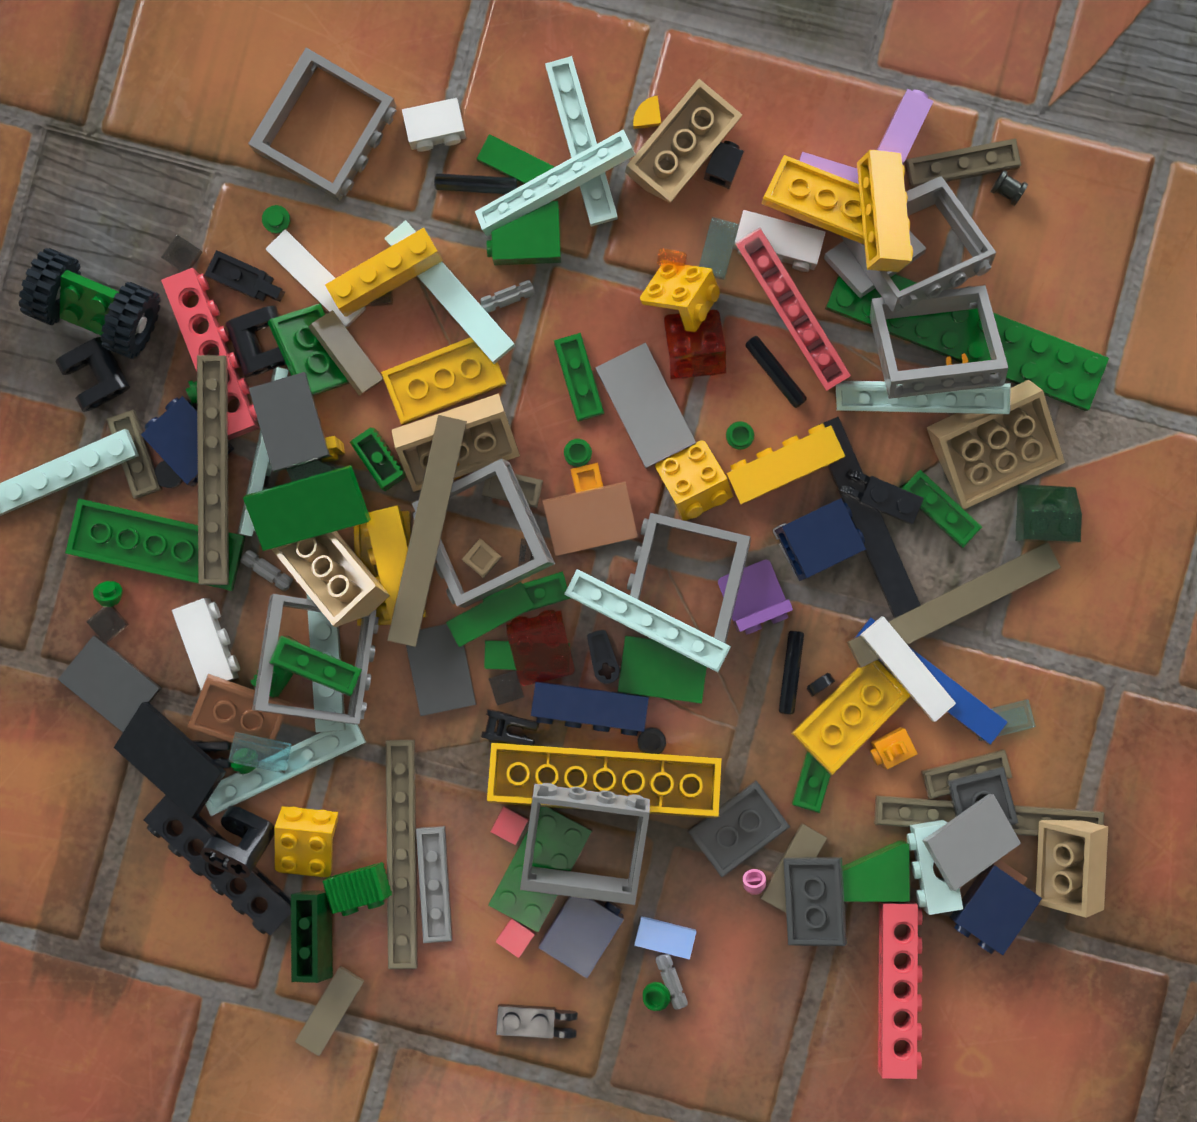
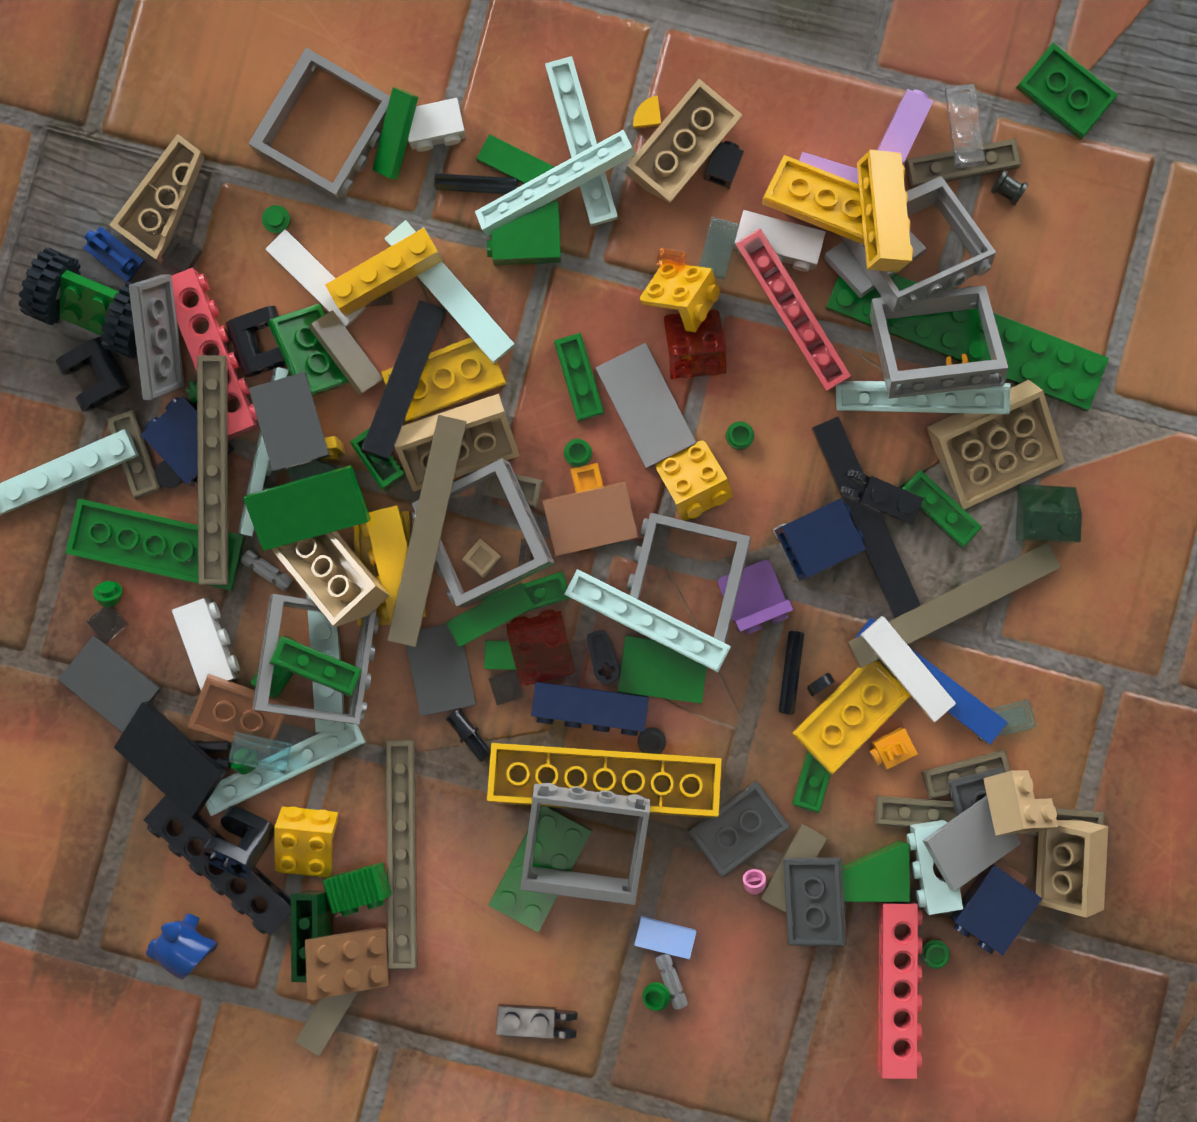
black hinge [204,250,285,302] -> none
light grey tile [416,826,453,943] -> none
light grey axle [480,280,535,313] -> none
black piece [481,709,539,746] -> none
coral tile [490,806,529,845] -> none
coral tile [496,918,535,958] -> none
brick [538,896,624,978] -> none
yellow brick [727,423,845,505] -> none
black axle [745,336,807,408] -> none
none -> blue hinge [83,226,145,282]
none -> tan wedge [110,134,205,264]
none -> light grey tile [129,274,184,400]
none -> blue piece [146,914,218,980]
none -> medium nougat plate [305,927,389,1000]
none -> black tile [362,300,446,462]
none -> green tile [372,87,419,180]
none -> black axle [446,708,491,762]
none -> green plate [921,939,950,969]
none -> clear plate [945,84,985,168]
none -> tan brick [983,770,1058,836]
none -> green tile [1016,42,1118,140]

